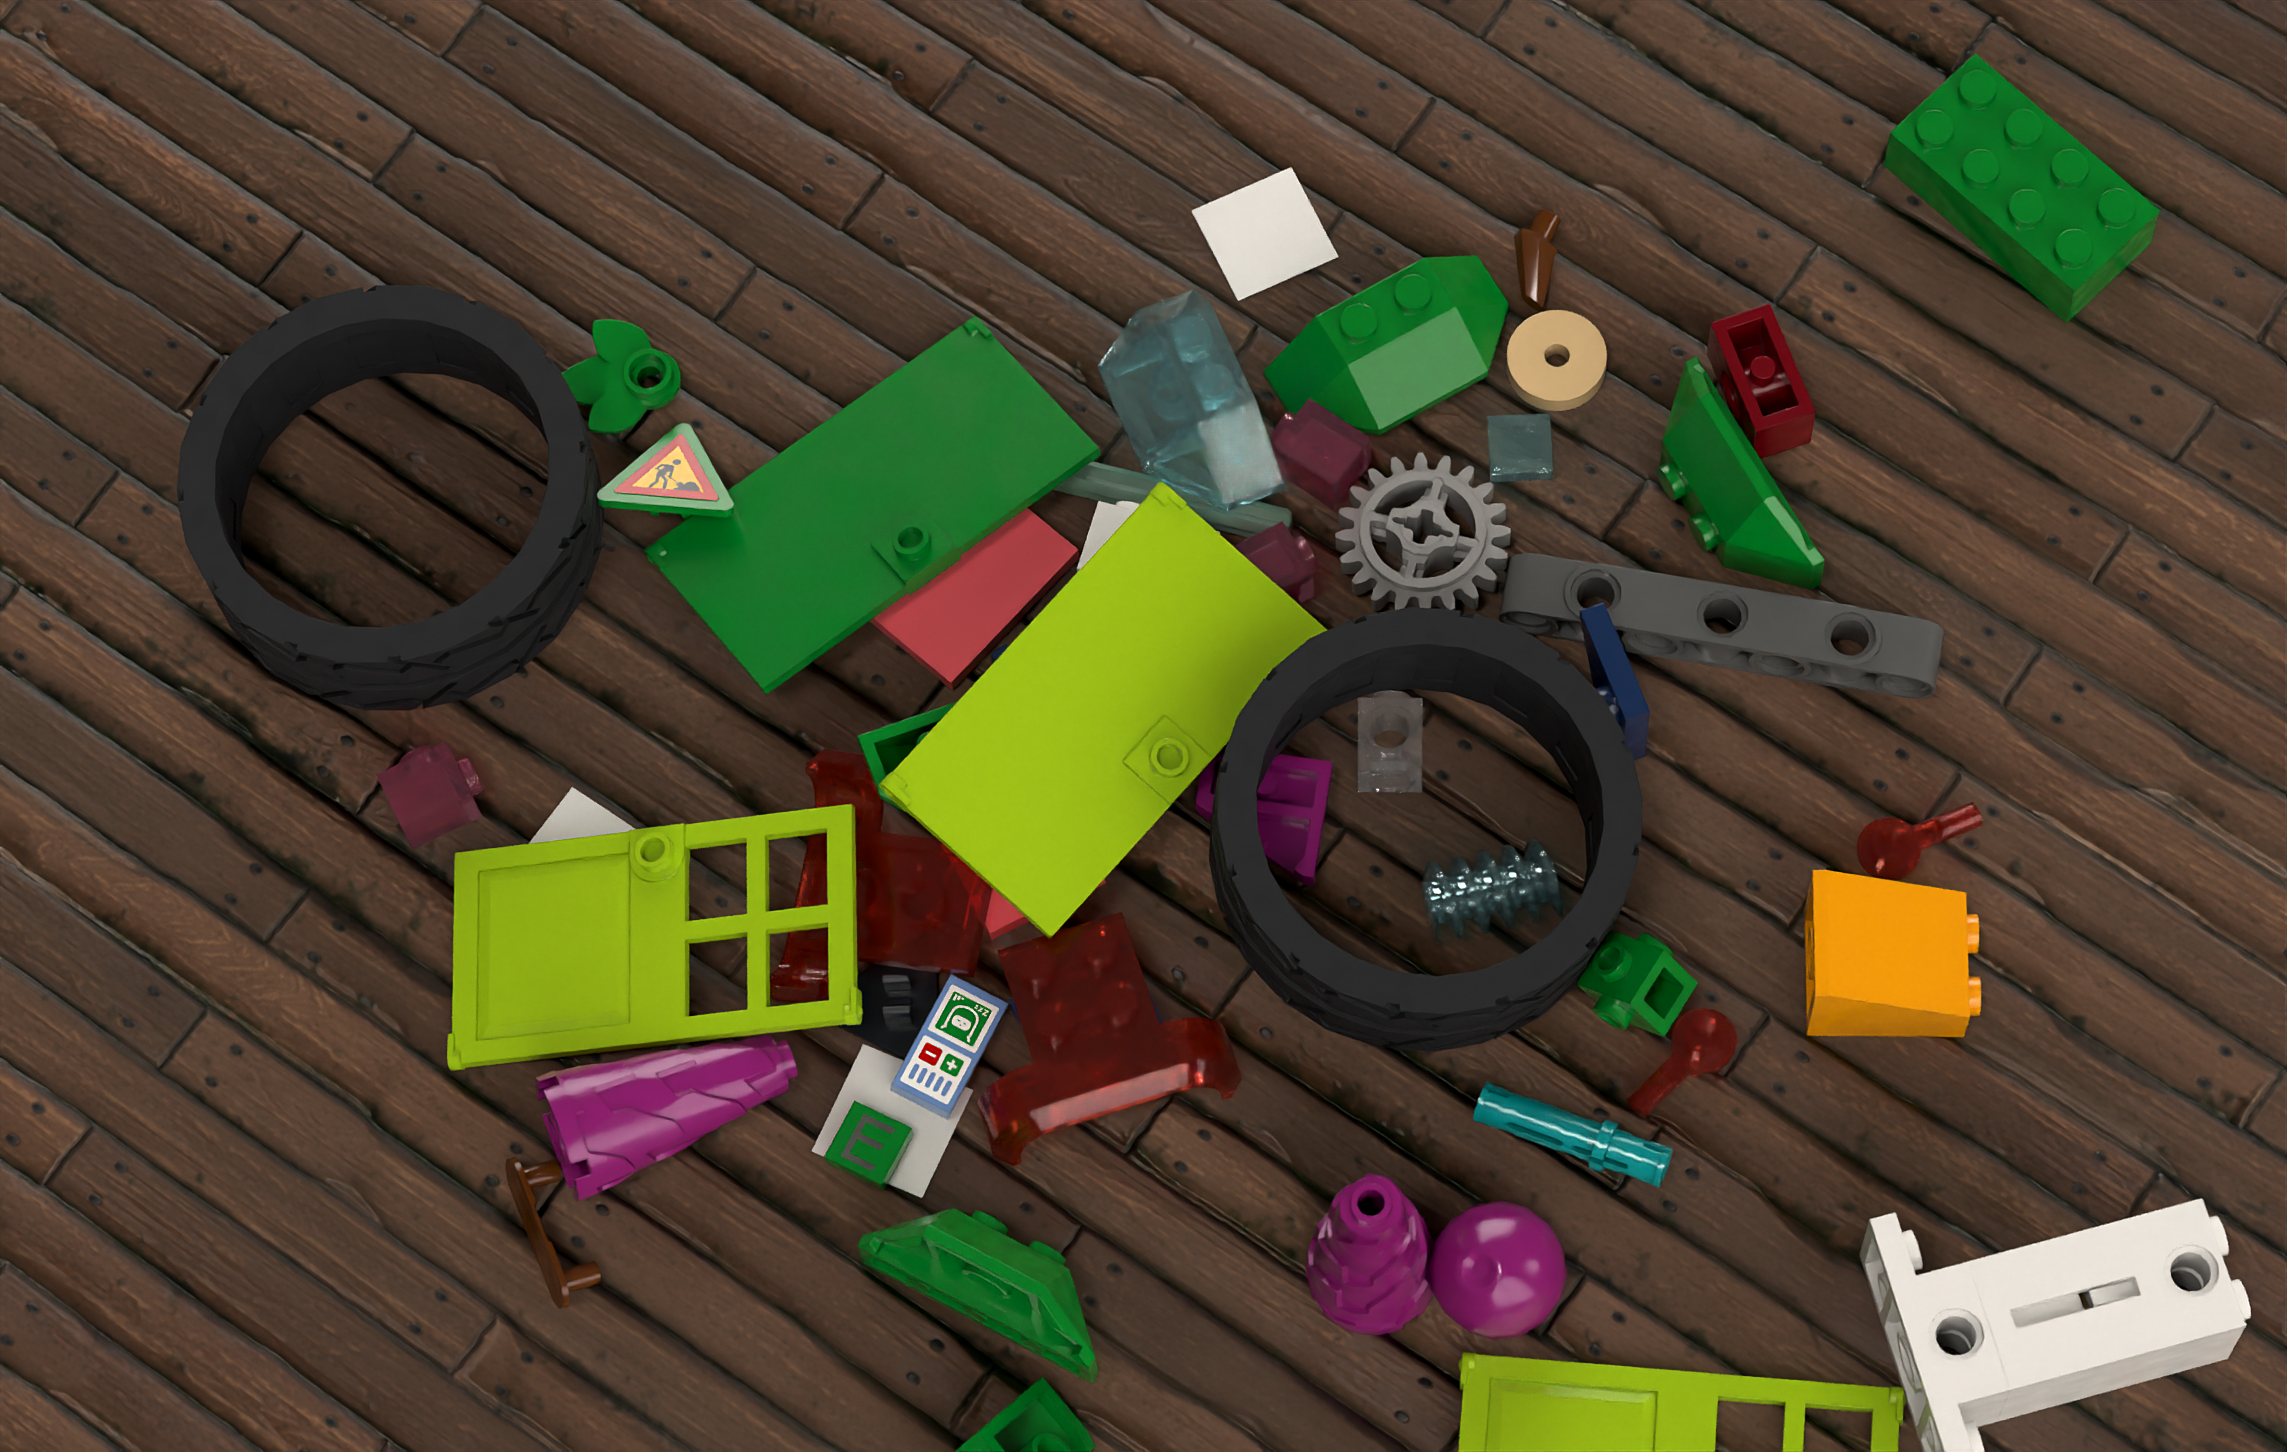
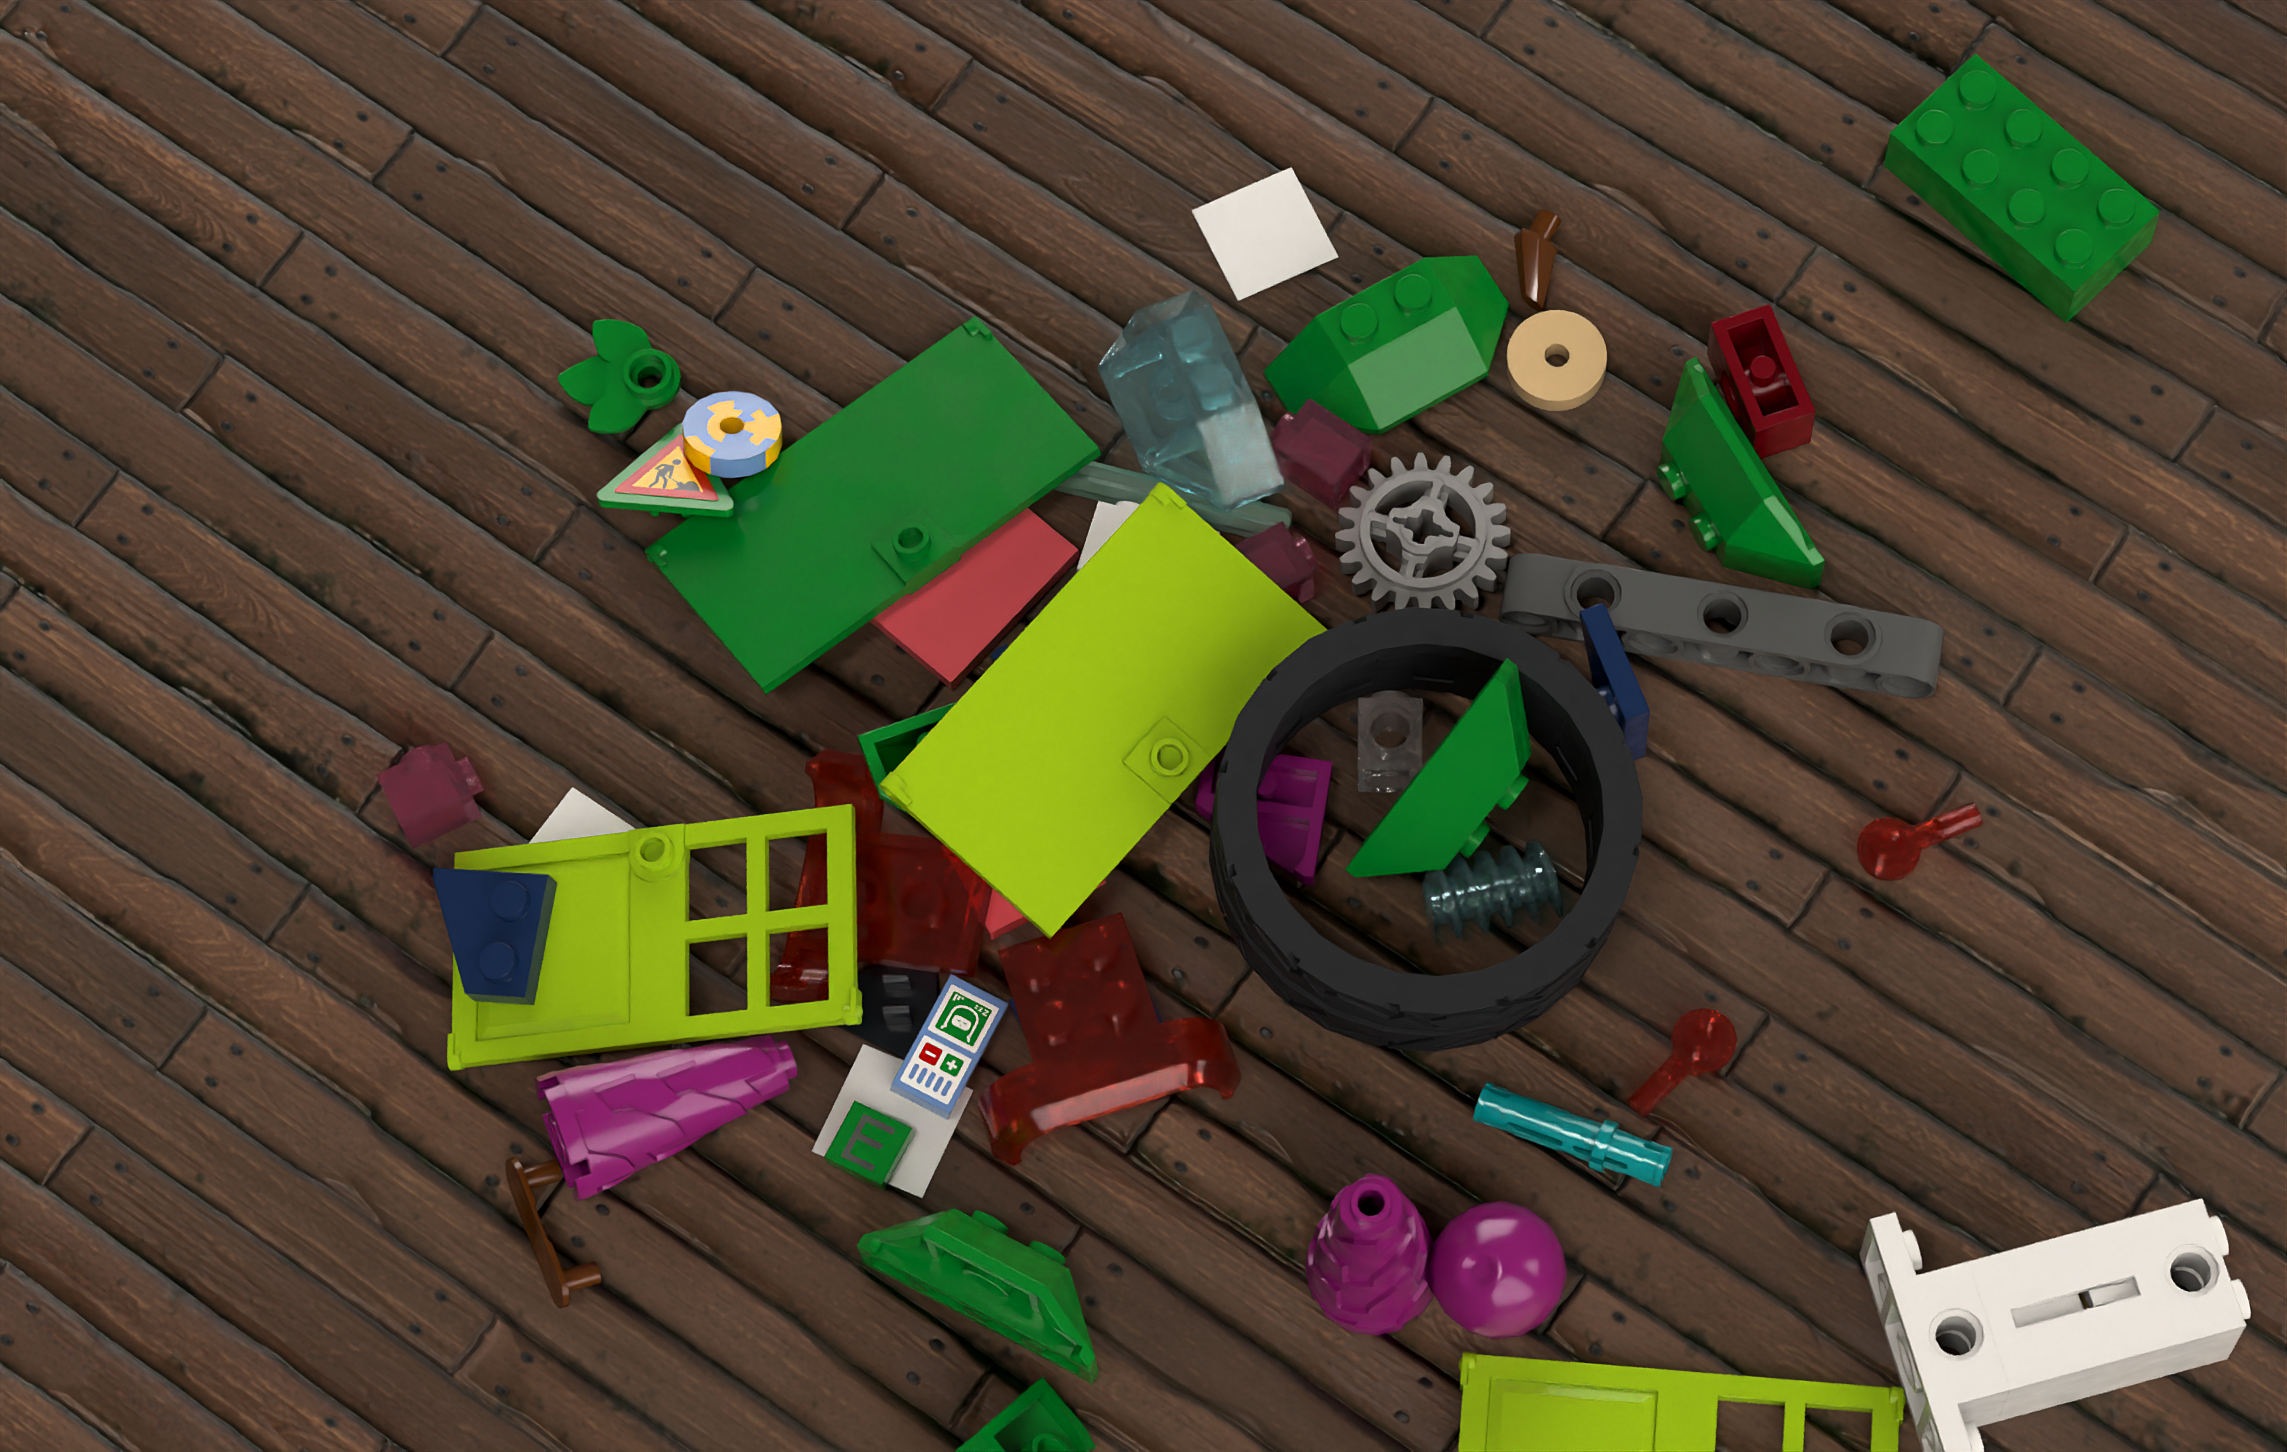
black tyre [177,285,604,711] -> none
clear light blue tile [1487,414,1553,482] -> none
green brick [1577,930,1698,1037] -> none
light orange slope [1804,870,1981,1037] -> none
none -> dark blue wing [432,868,557,1005]
none -> piece [682,391,782,478]
none -> green wedge [1345,658,1531,878]

